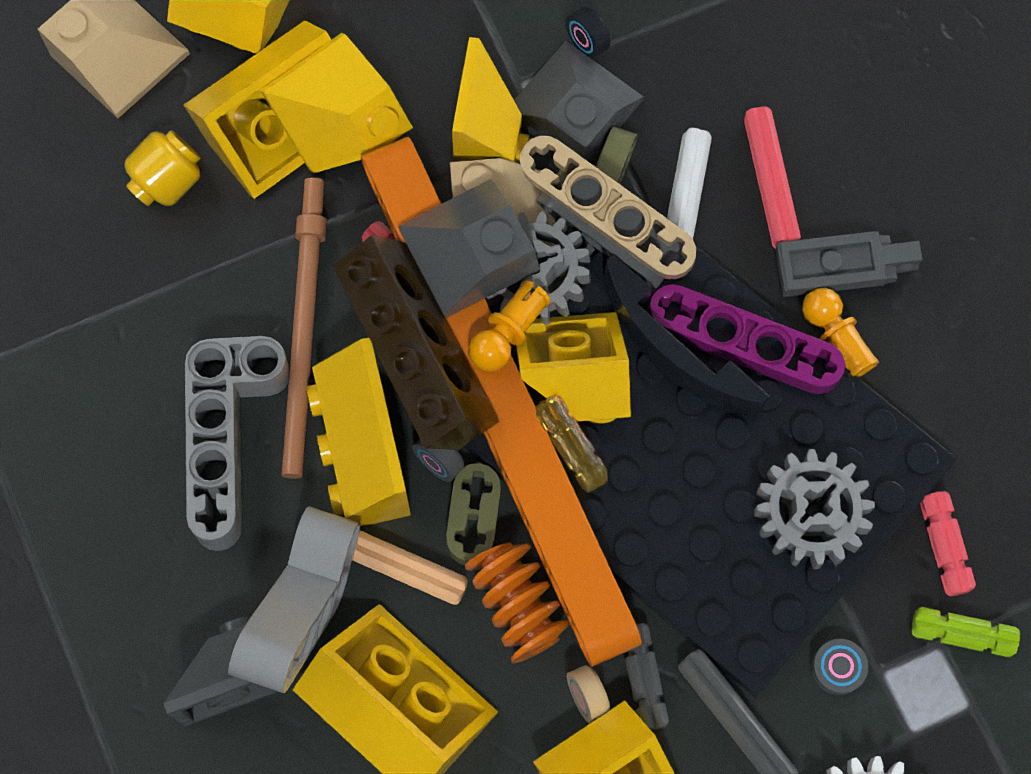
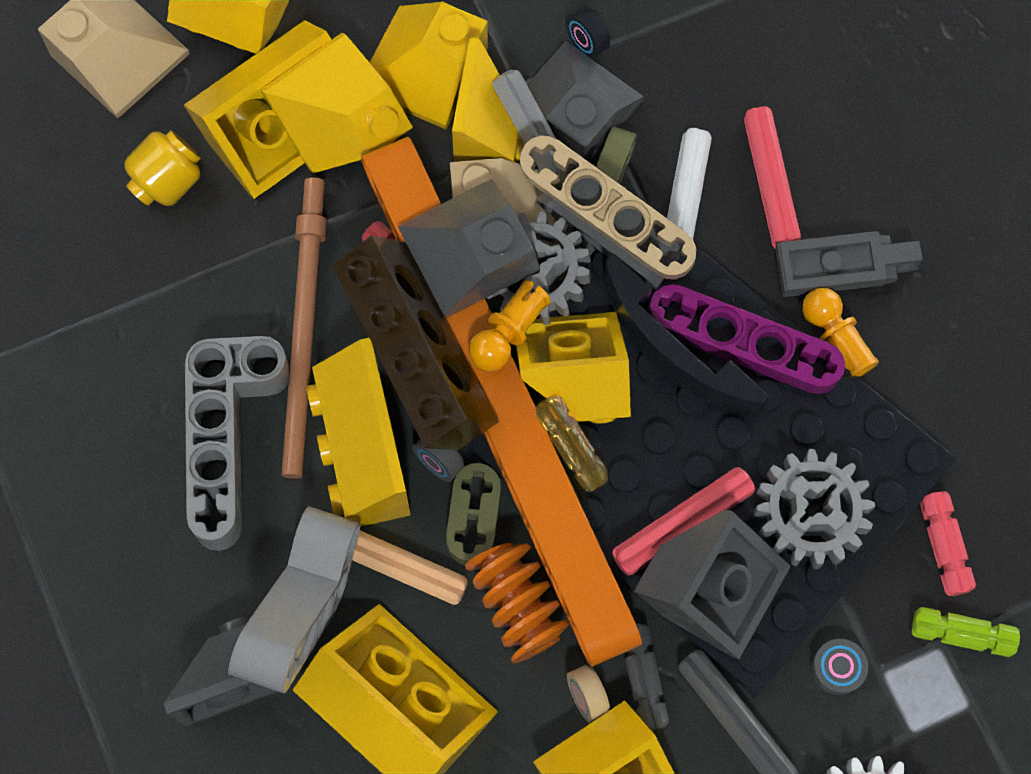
none -> yellow slope [369,2,488,130]
none -> light grey axle [493,70,560,174]
none -> coral axle [612,467,756,576]
none -> dark grey slope [634,510,791,659]

